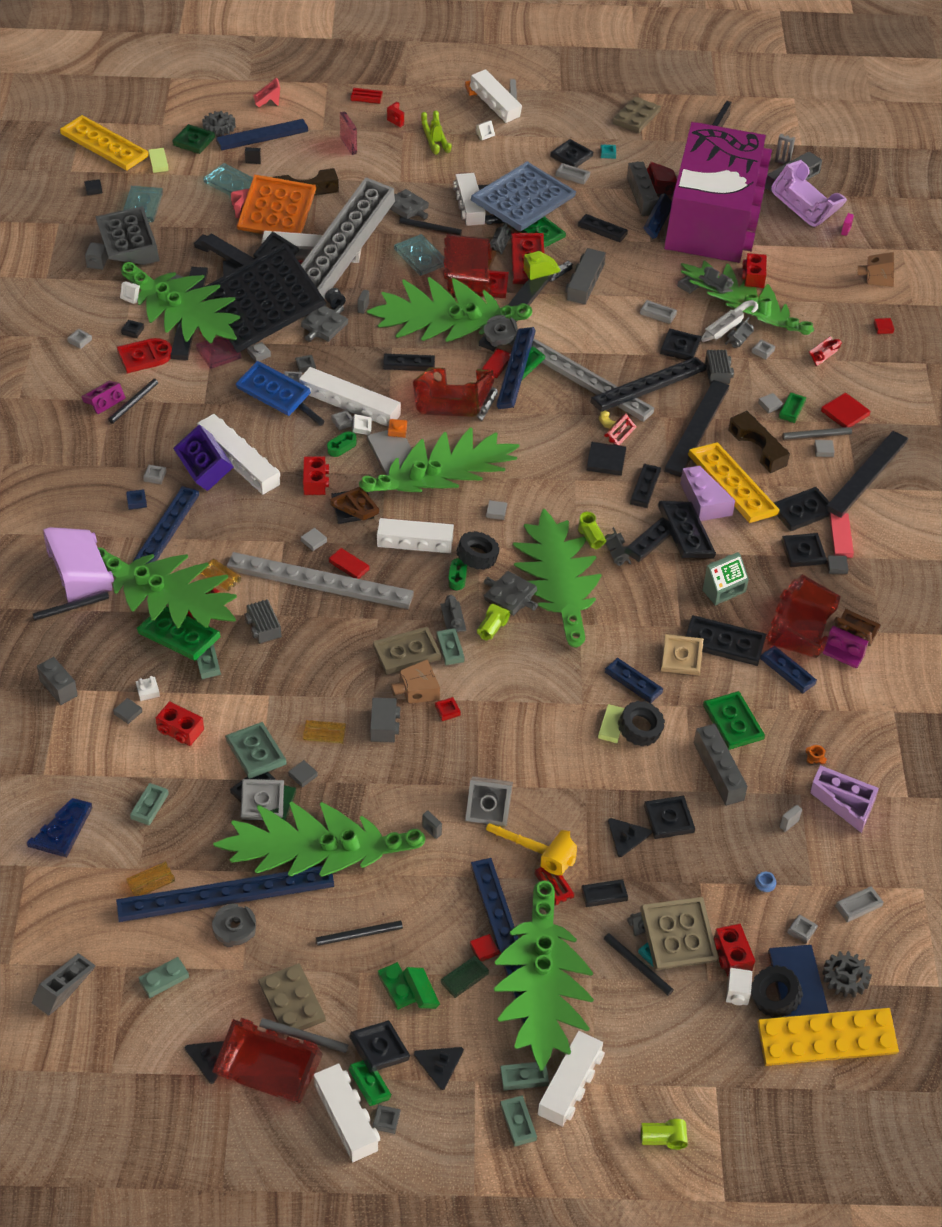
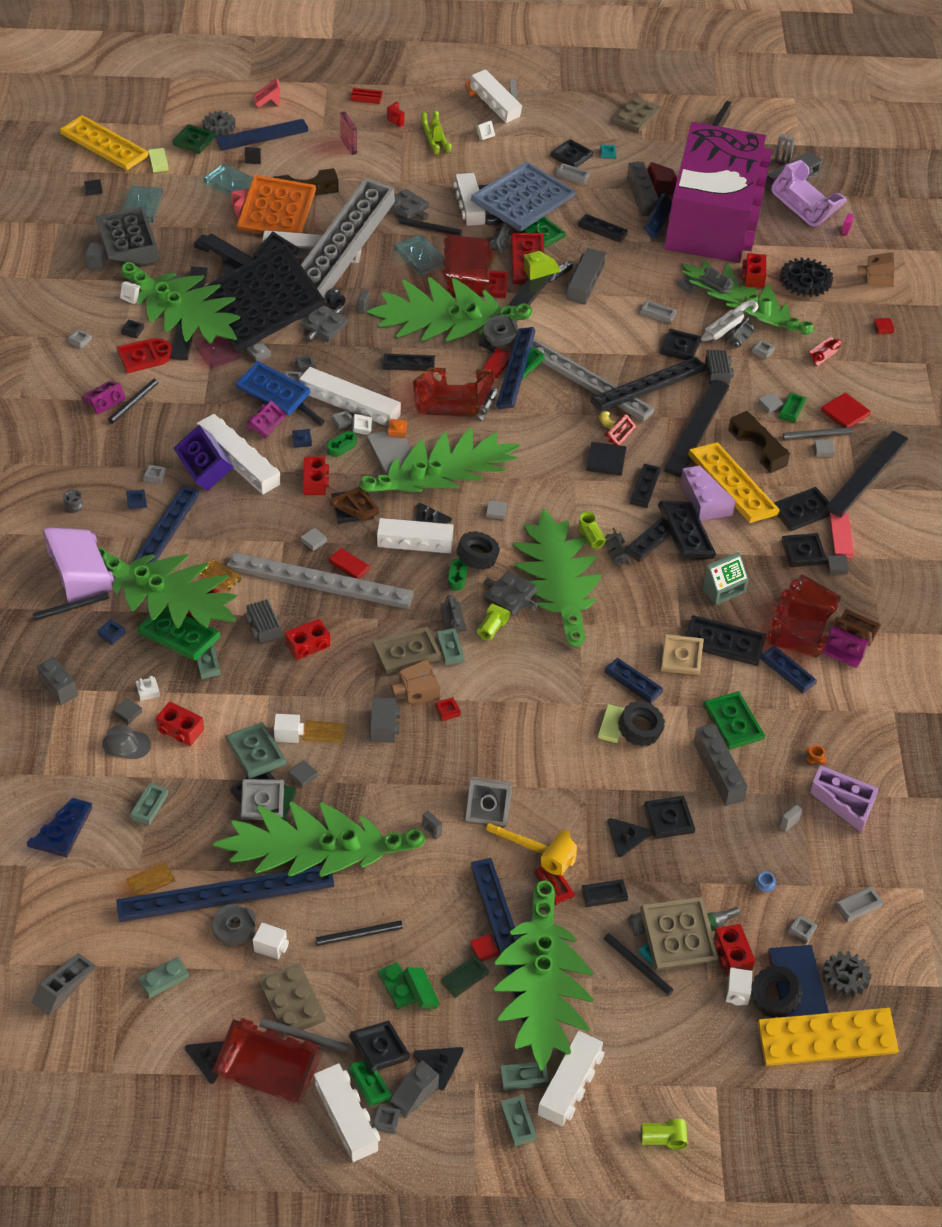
none -> dark grey wheel [63,490,83,513]
none -> dark blue plate [97,619,126,645]
none -> dark grey piece [102,725,151,759]
none -> magenta bracket [246,401,287,438]
none -> white brick [253,923,289,960]
none -> white brick [274,714,304,743]
none -> red brick [285,618,330,660]
none -> dark blue plate [292,429,312,448]
none -> dark grey slope [390,1060,439,1118]
none -> black piece [416,503,452,524]
none -> dark grey piece [707,907,740,931]
none -> black gear [780,257,833,297]

